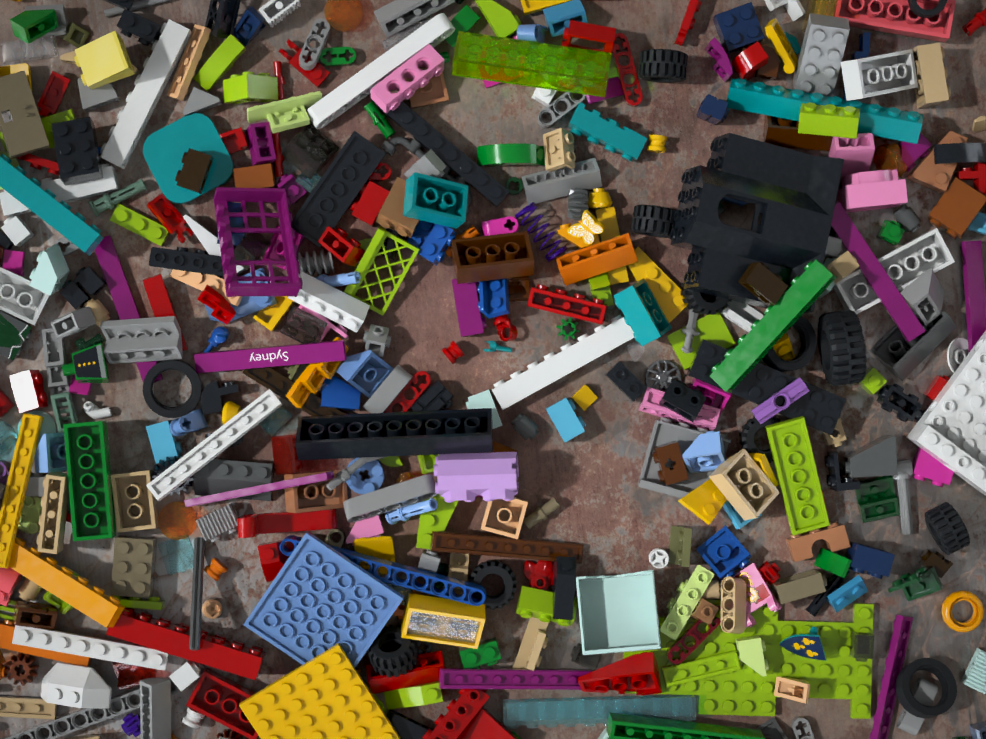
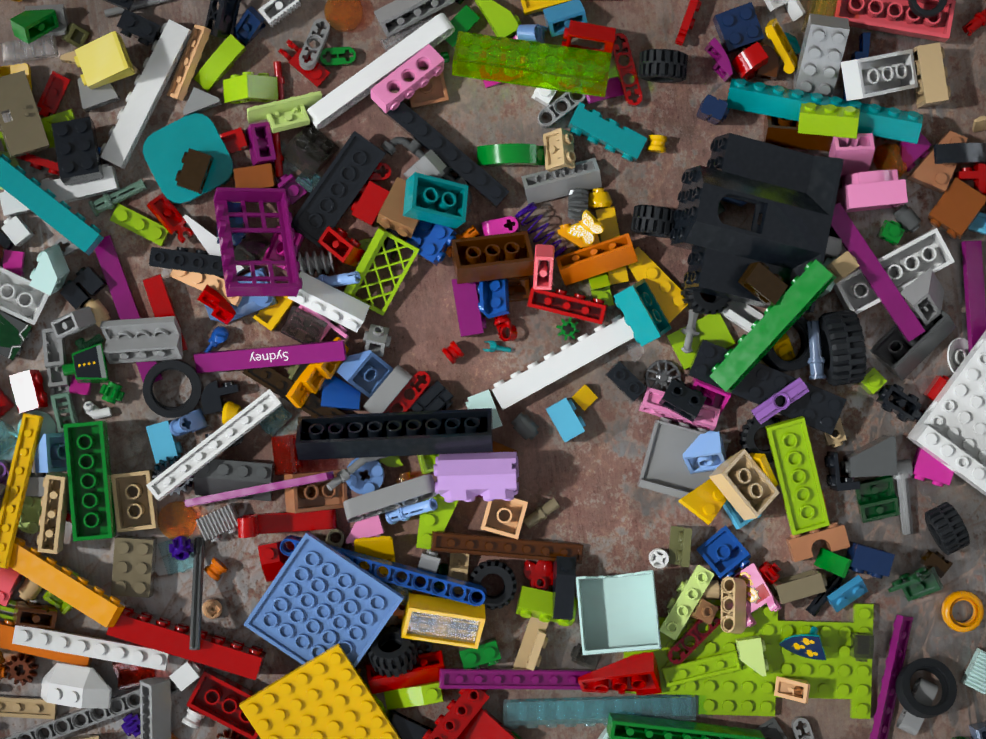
lime plate [112,595,165,610] -> none
green pin [364,101,396,139] -> none
dark green bush [506,177,523,195] -> none
reddish brown brick [652,441,689,485] -> none
none -> green gear [99,381,125,404]
none -> dark purple gear [169,536,194,560]
none -> coral brick [533,244,555,290]
none -> sand blue pin [807,321,827,380]

